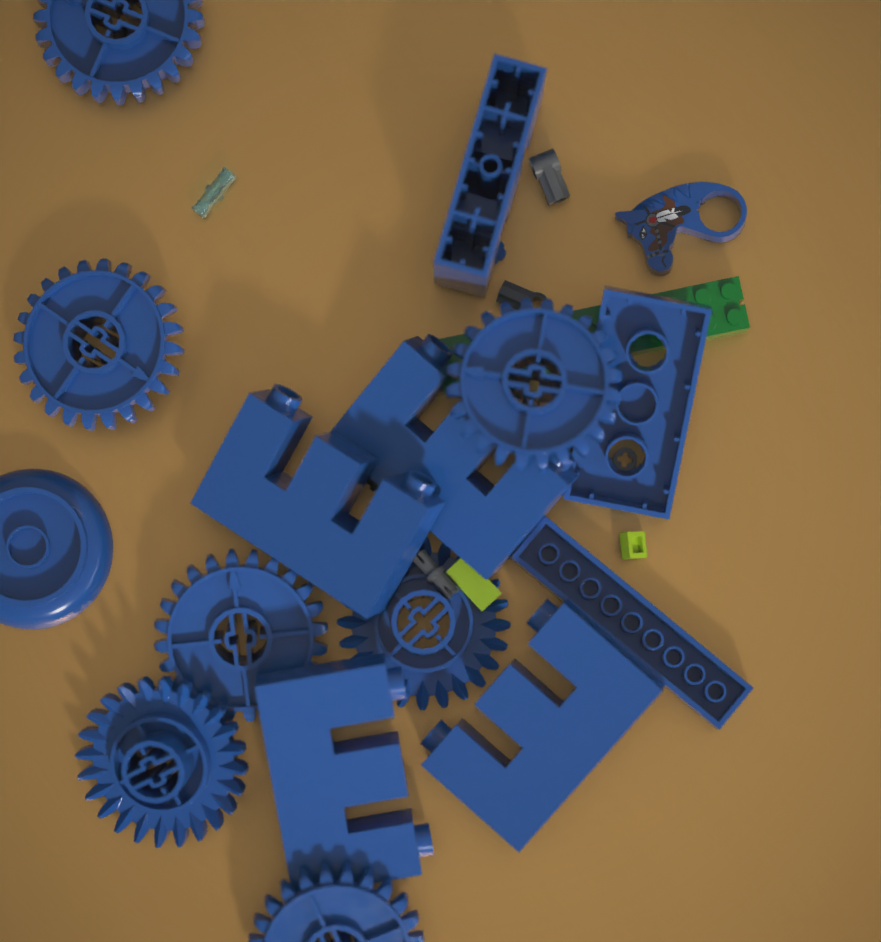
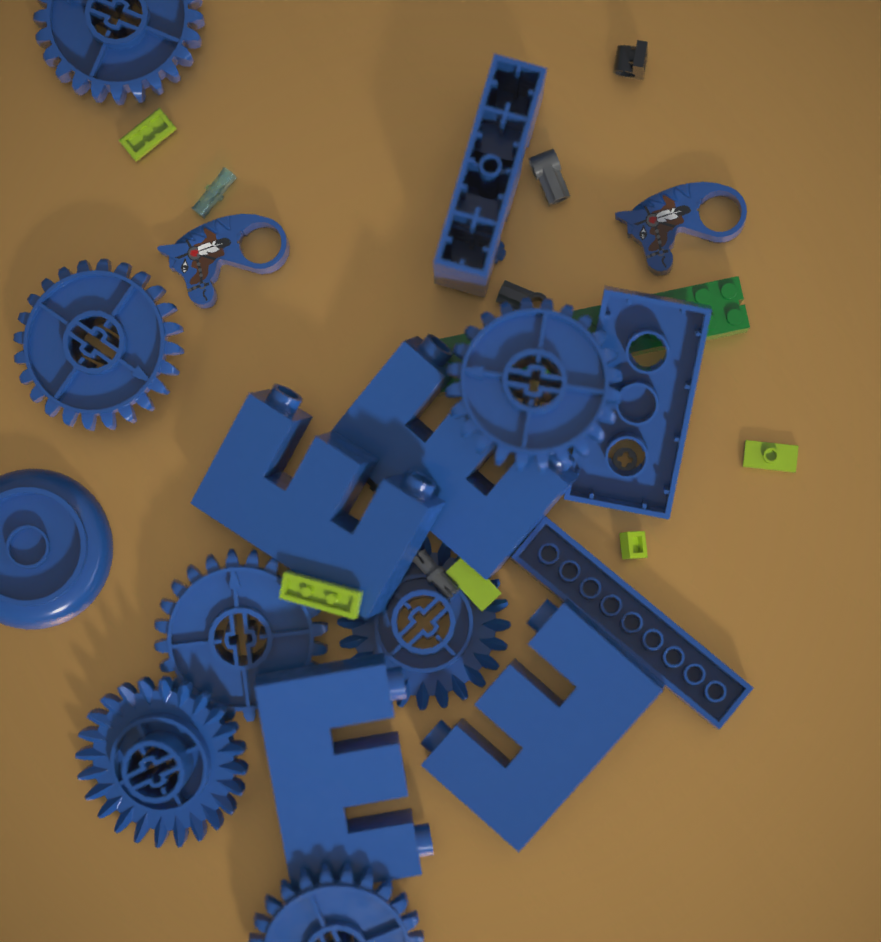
none -> lime plate [119,107,177,162]
none -> blue animal [157,214,290,309]
none -> lime plate [279,570,363,619]
none -> black plate [613,40,648,80]
none -> lime plate [742,440,799,473]

